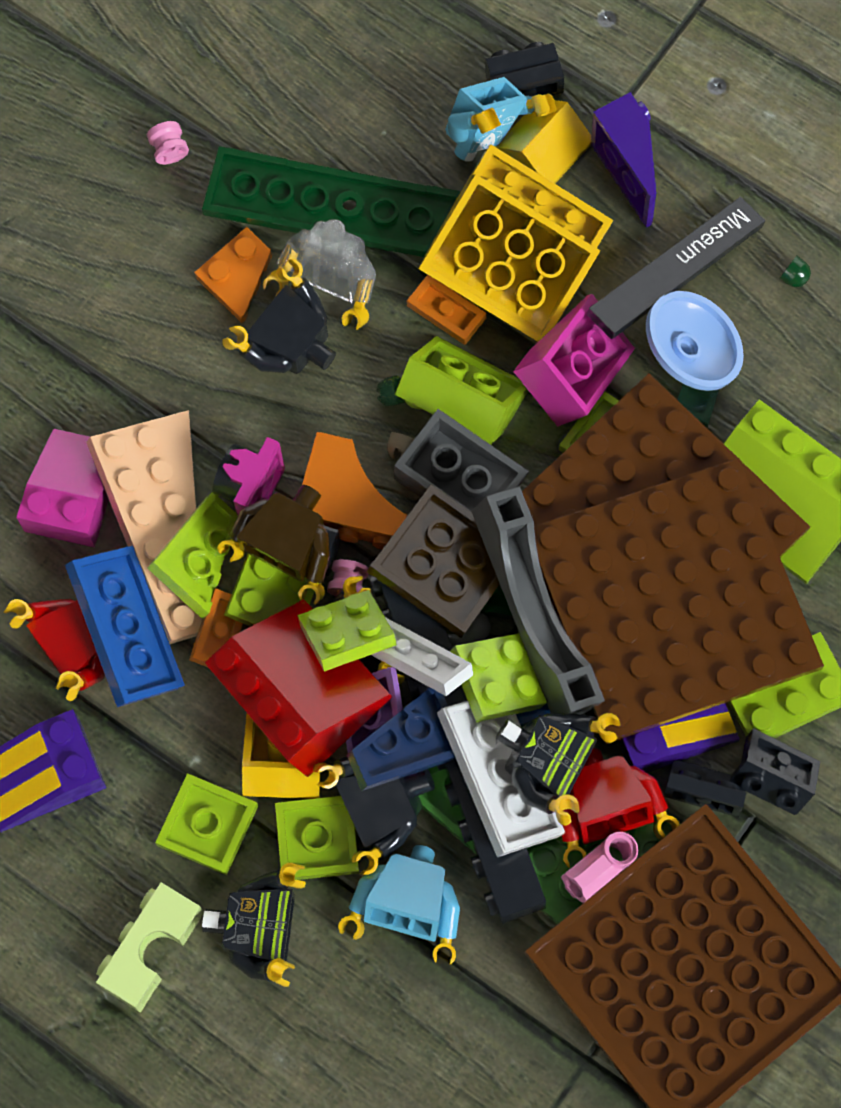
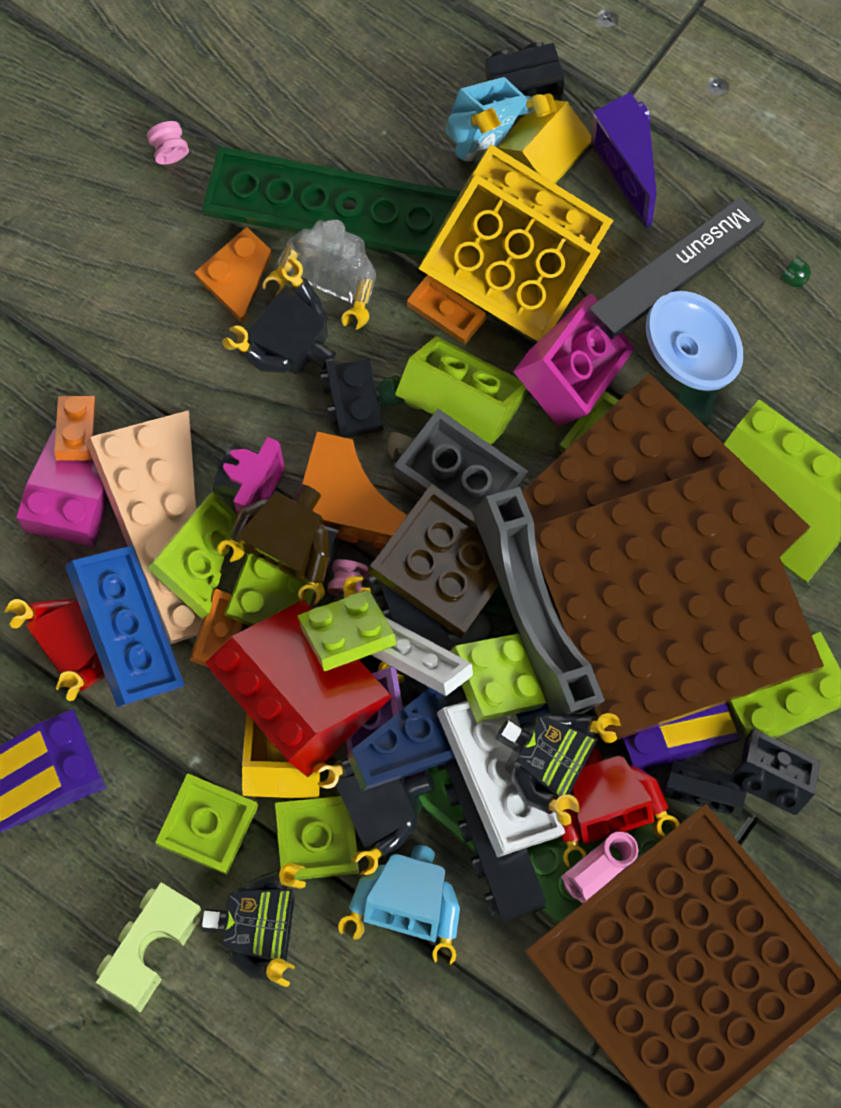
none -> orange plate [54,396,96,461]
none -> black bracket [320,358,384,438]

